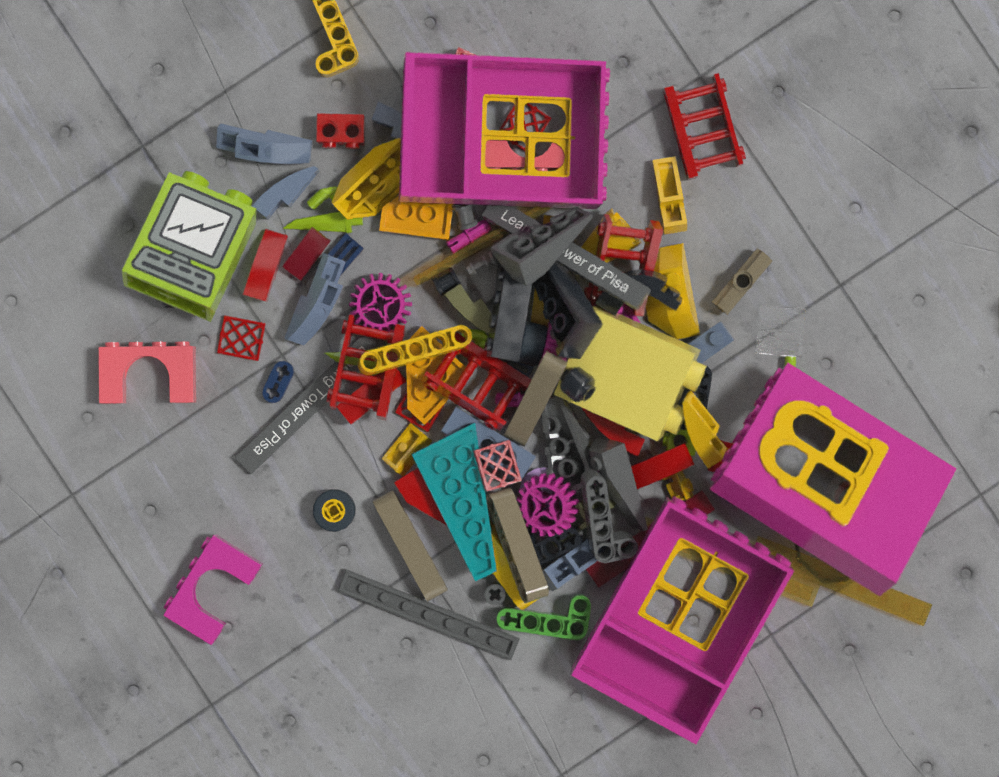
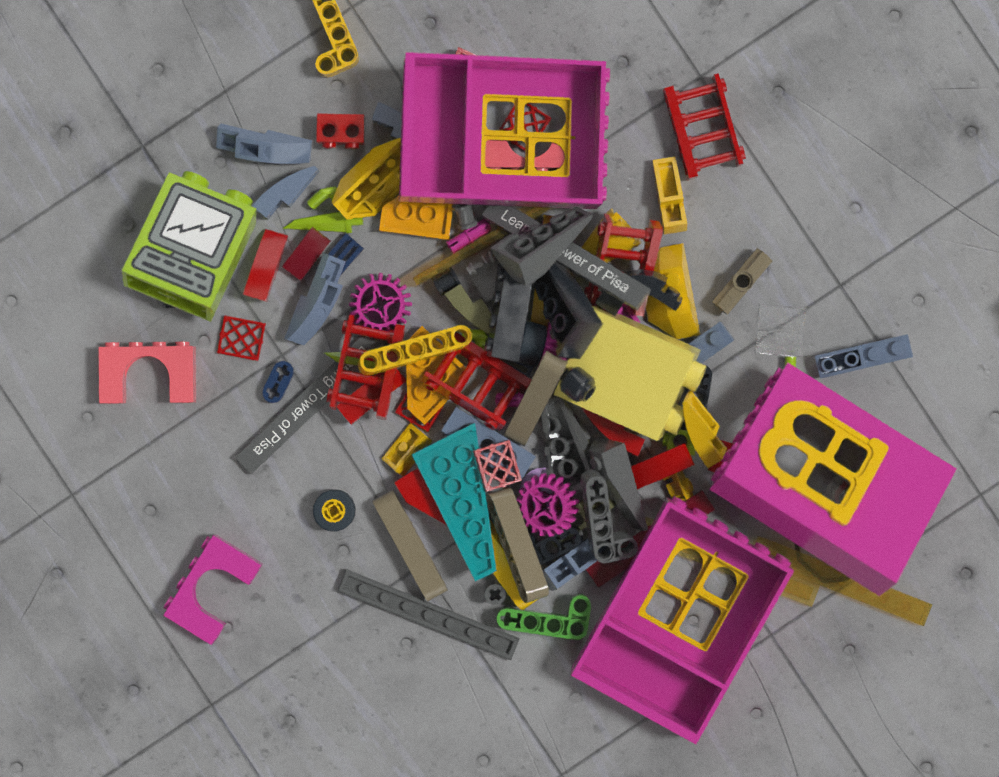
none -> sand blue slope [815,334,913,379]

